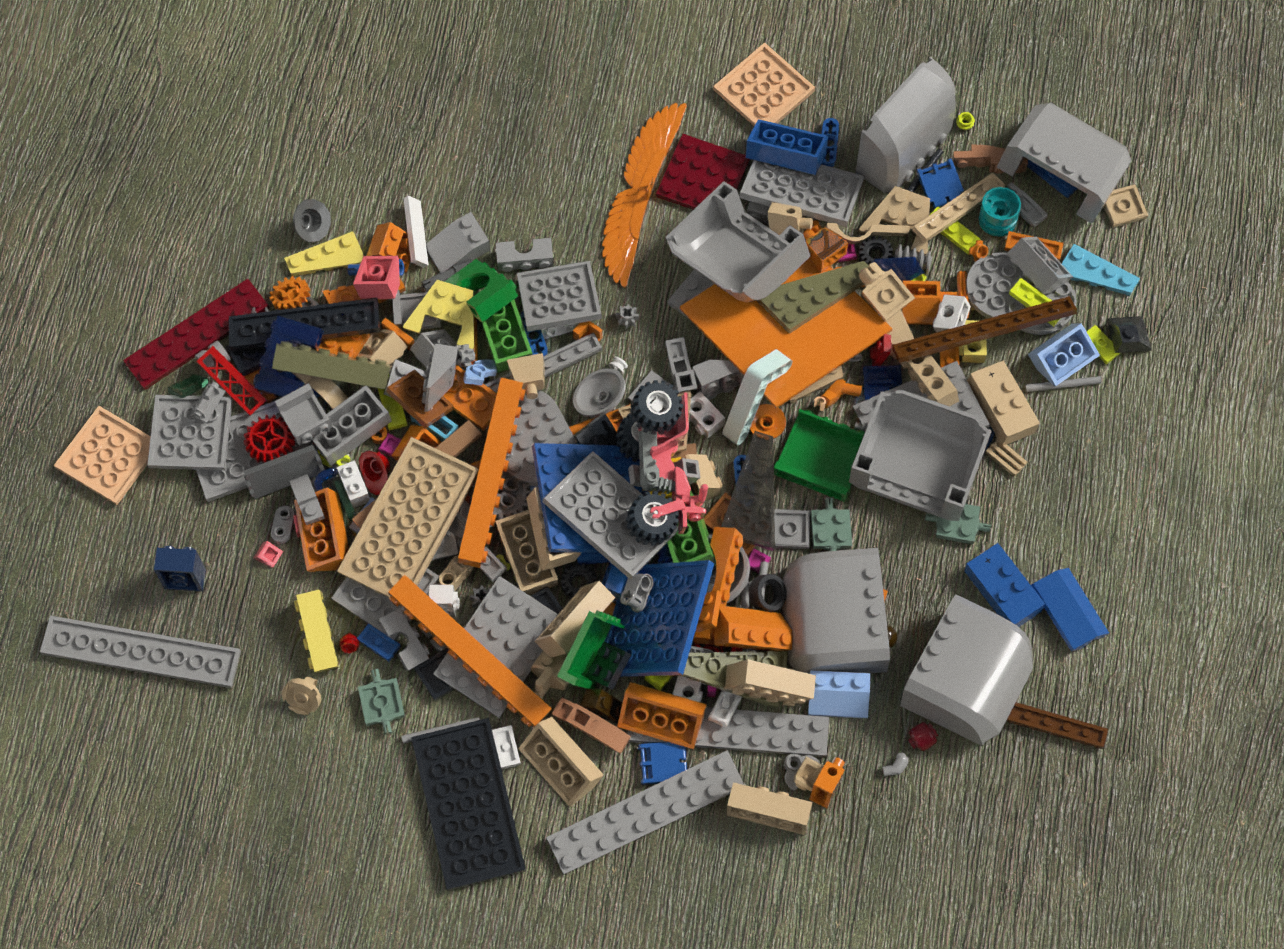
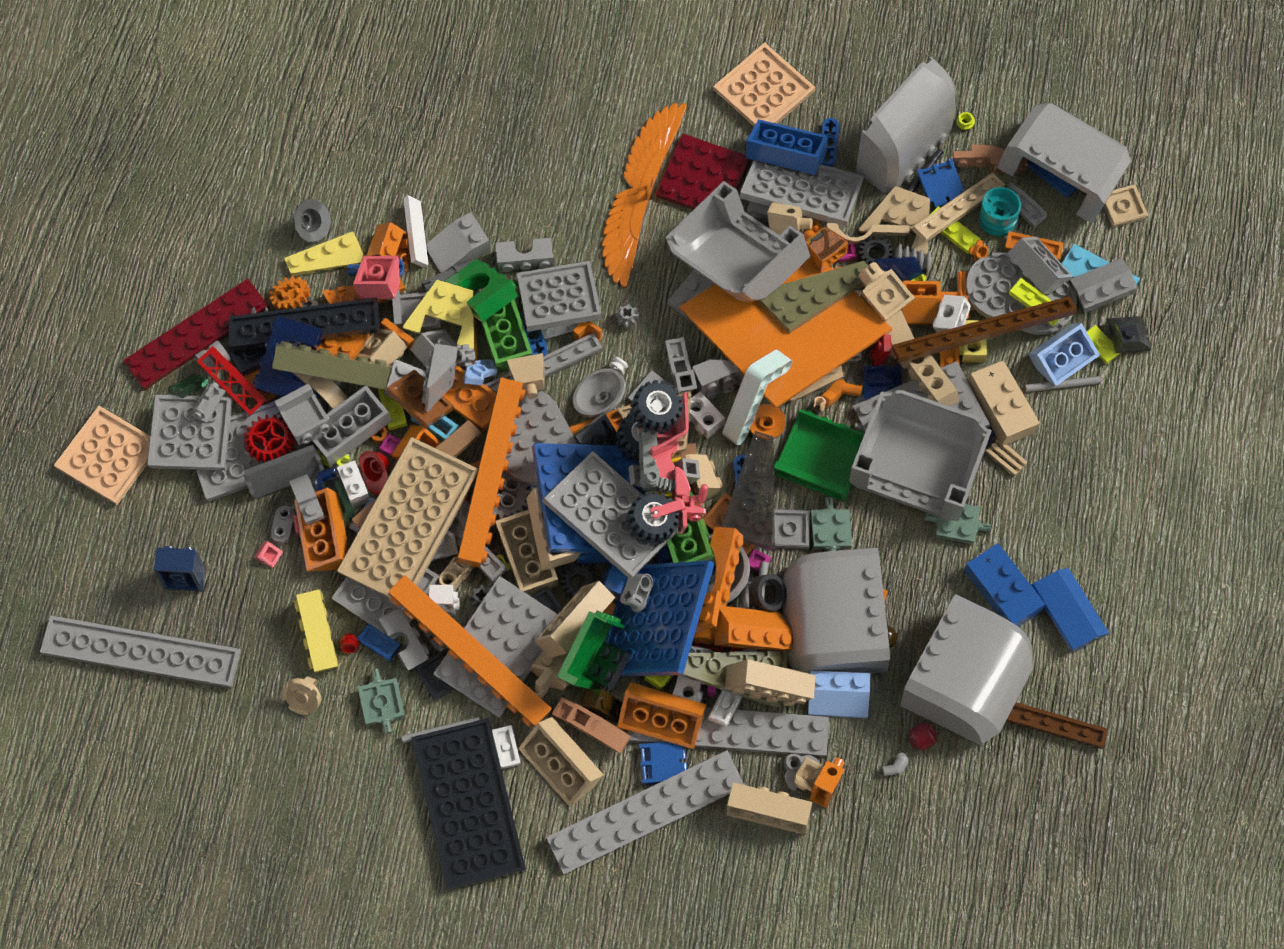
none -> light grey slope [1070,258,1138,313]

